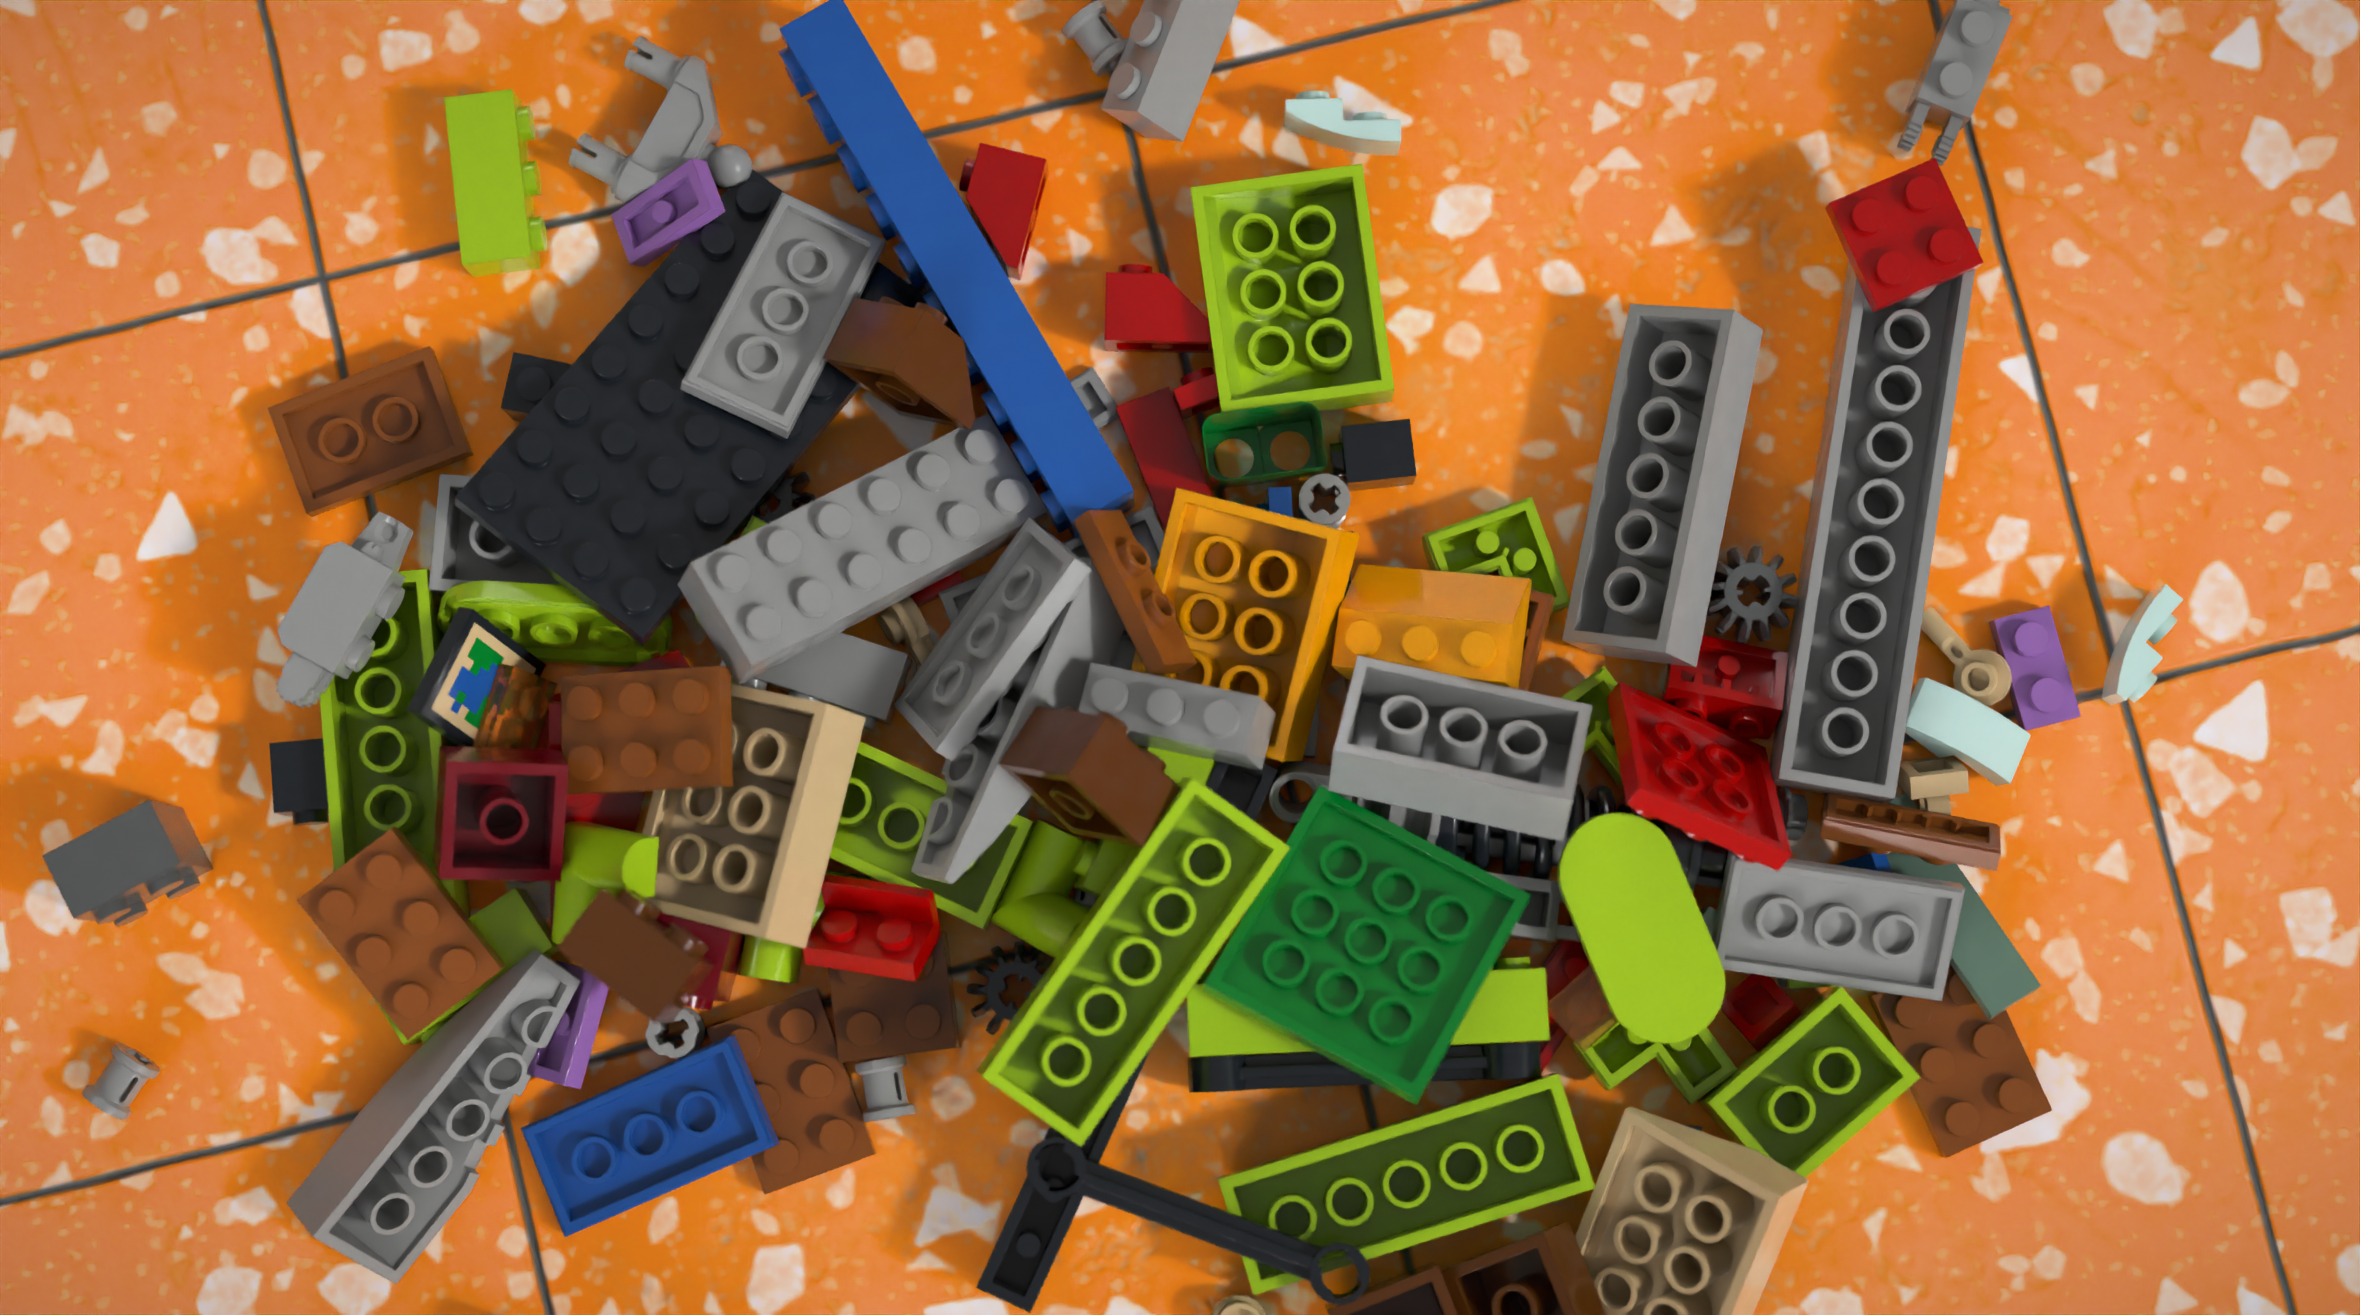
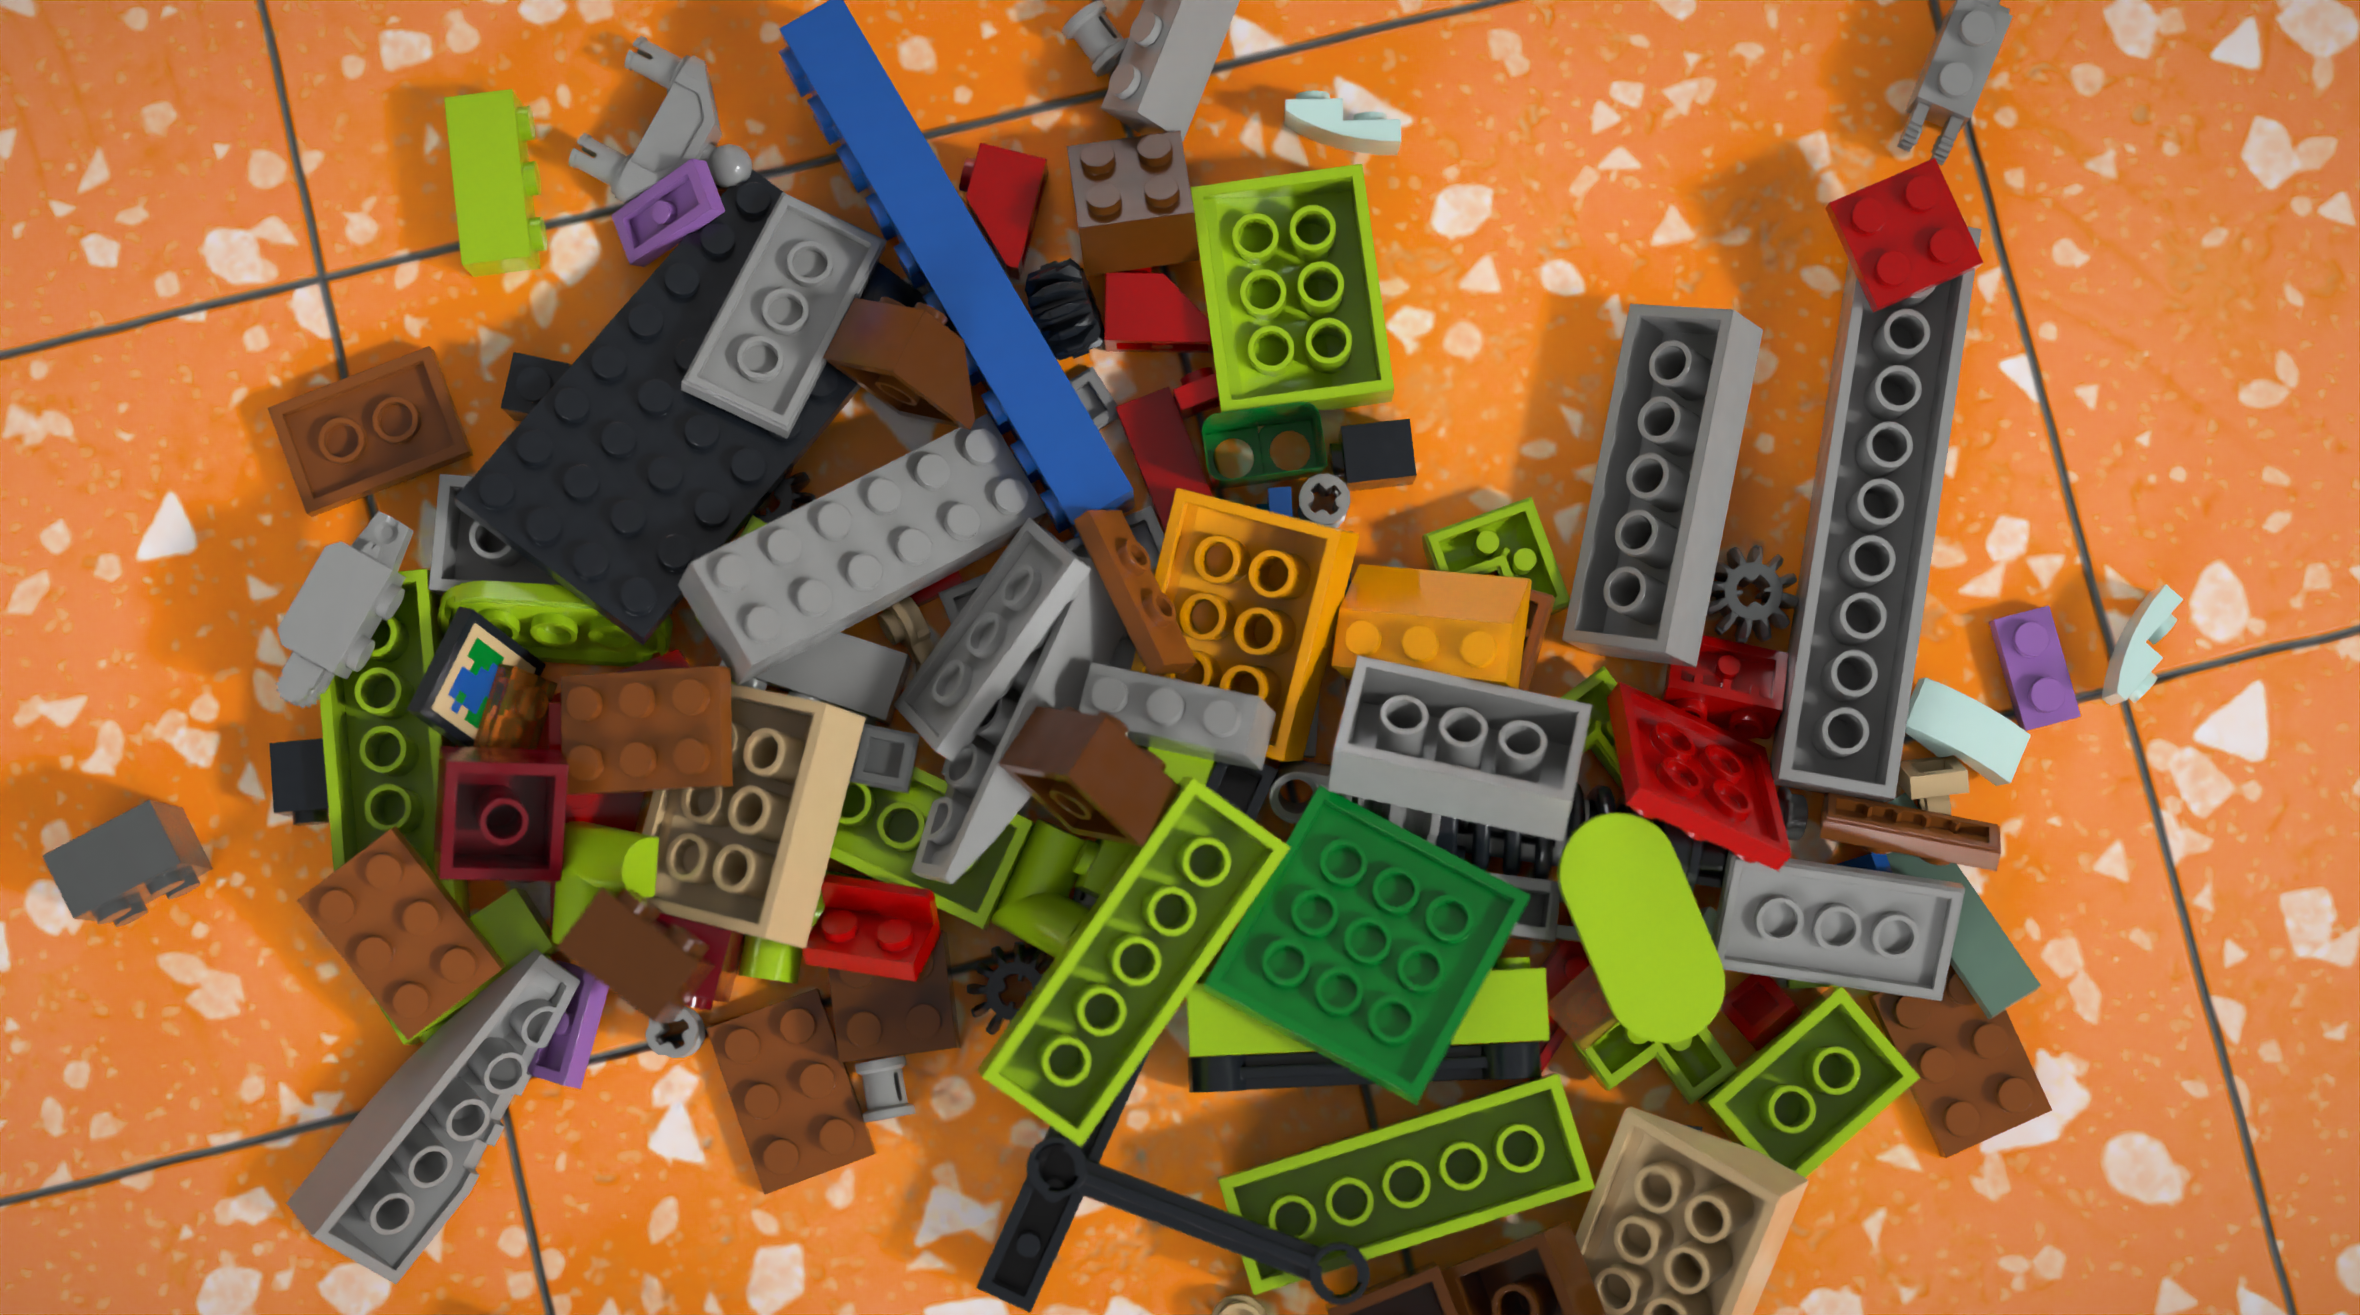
light grey bush [82,1042,161,1120] -> none
blue tile [521,1035,780,1237] -> none
tan plate [1921,607,2012,706] -> none
none -> dark grey tile [849,724,921,794]
none -> black gear [1025,258,1105,361]
none -> reddish brown brick [1067,130,1199,276]

